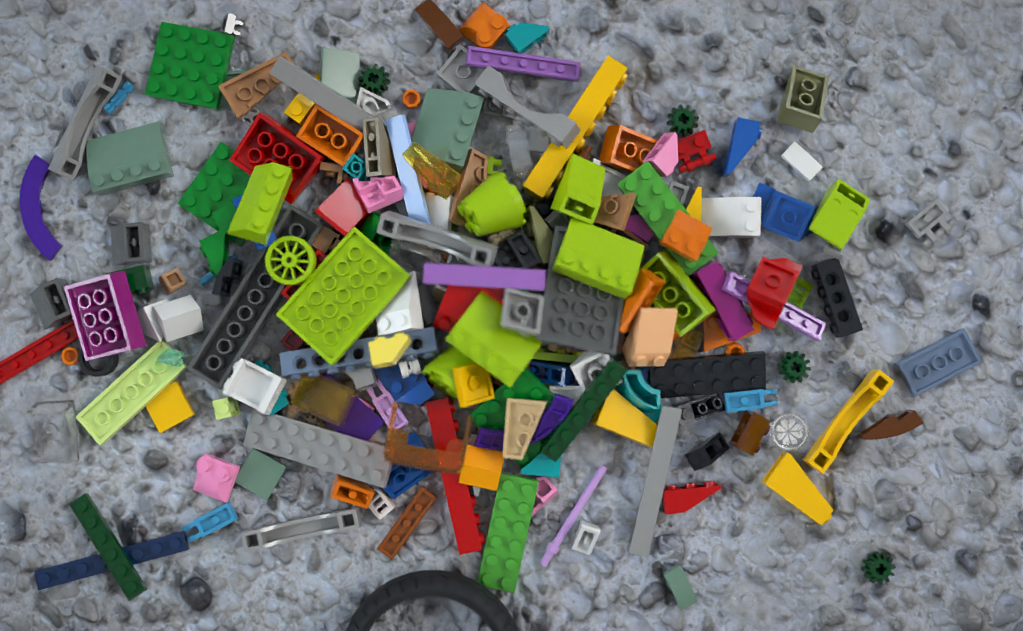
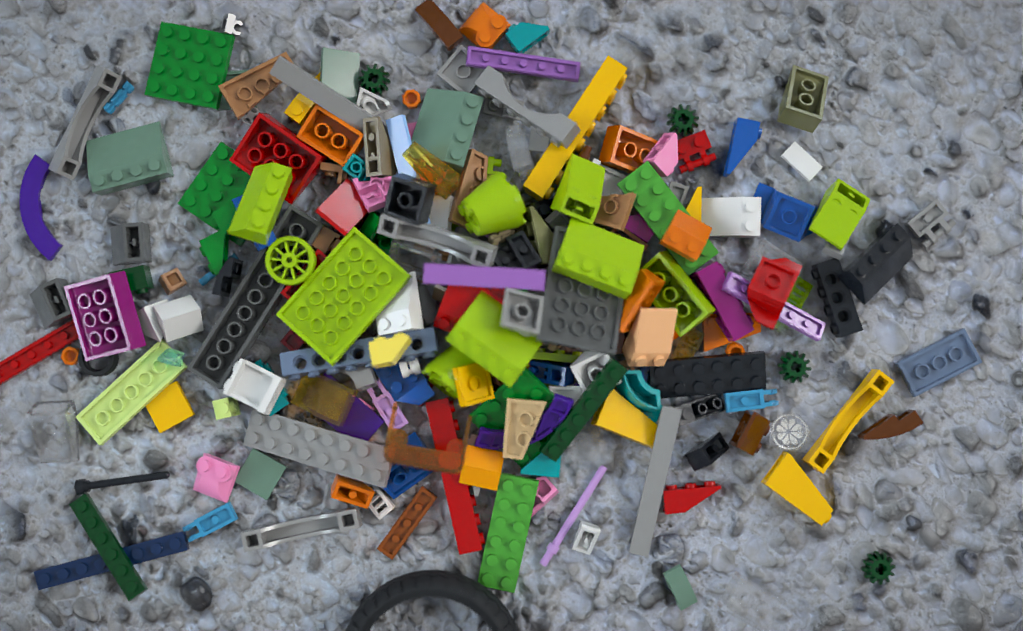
none -> black piece [75,471,170,495]
none -> black brick [383,173,437,226]
none -> black slope [838,223,913,305]

